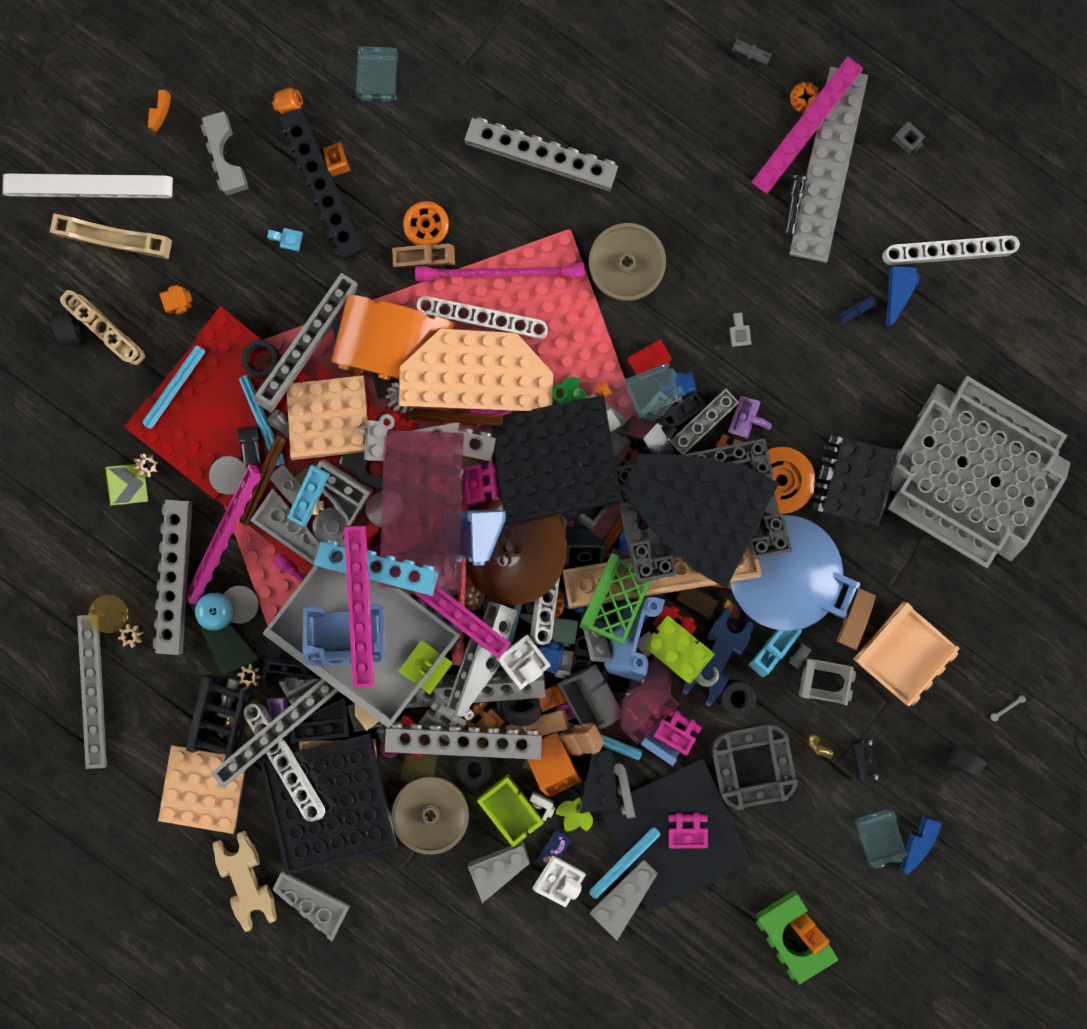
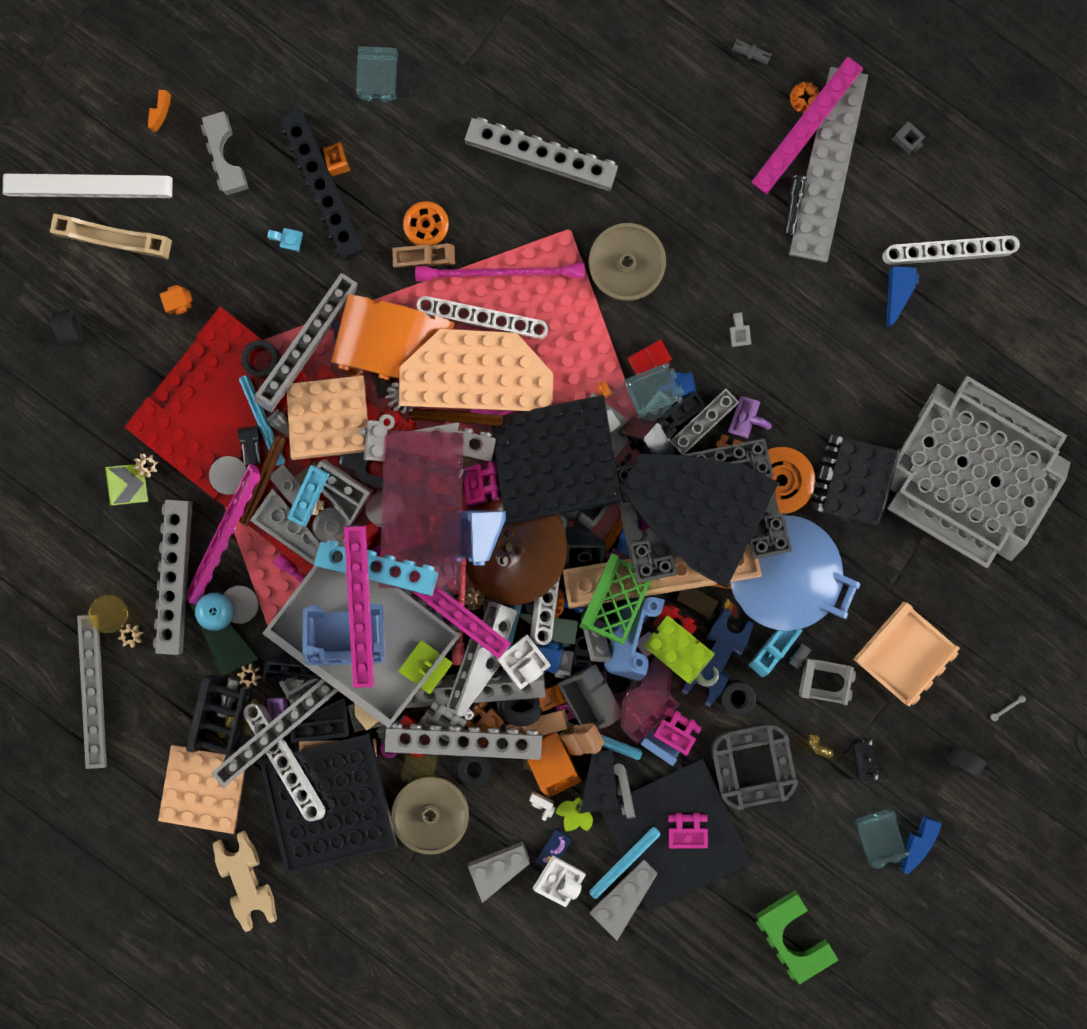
tan piece [60,290,146,365] -> none
medium azure axle [142,346,205,429] -> none
orange head [272,87,303,116] -> none
light grey wing [272,871,350,941] -> none
lime piece [477,774,544,847] -> none
green plate [552,377,588,404] -> none
orange slope [789,913,830,954] -> none
medium nougat slope [836,588,876,650] -> none
dark blue axle [839,295,877,323] -> none

